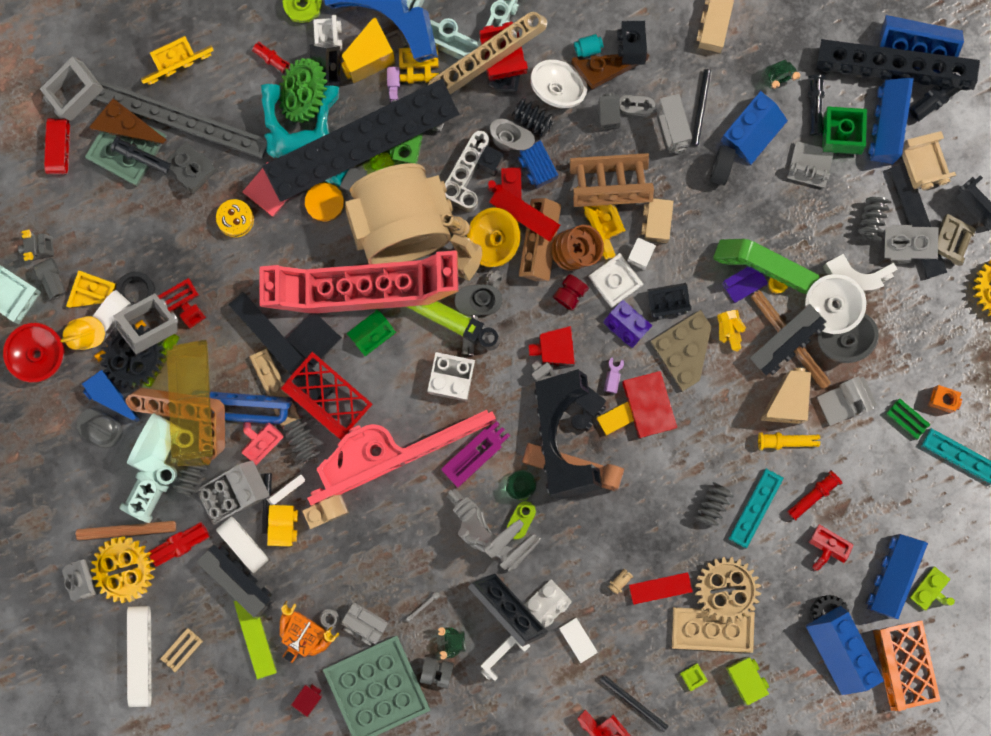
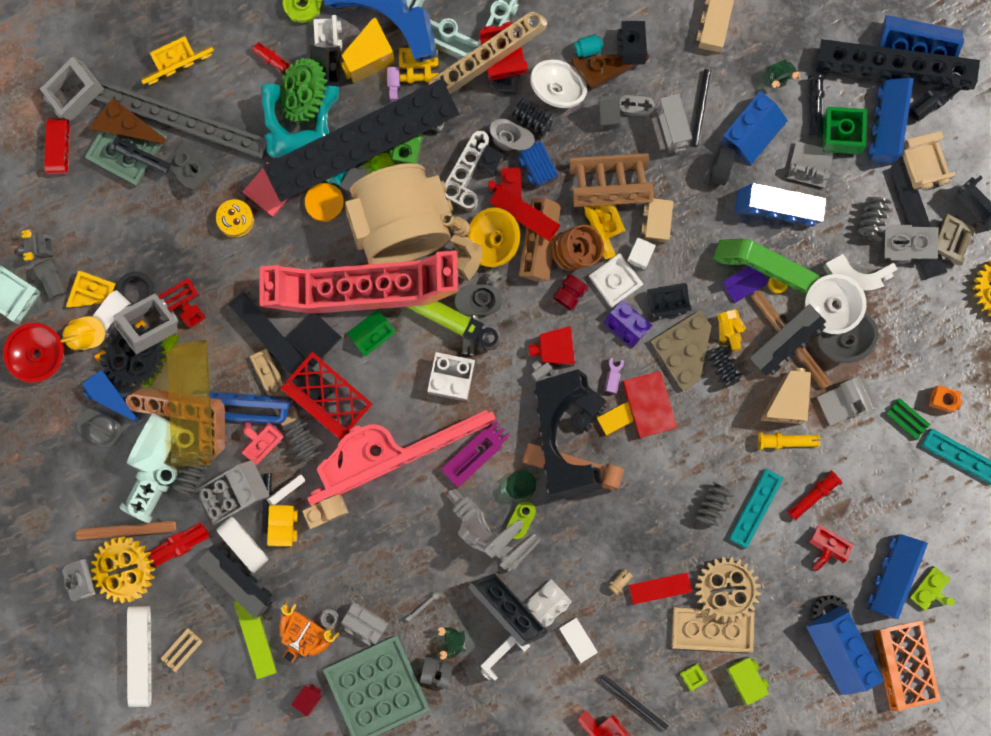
none -> black piece [706,344,743,389]
none -> wedge [735,183,826,227]

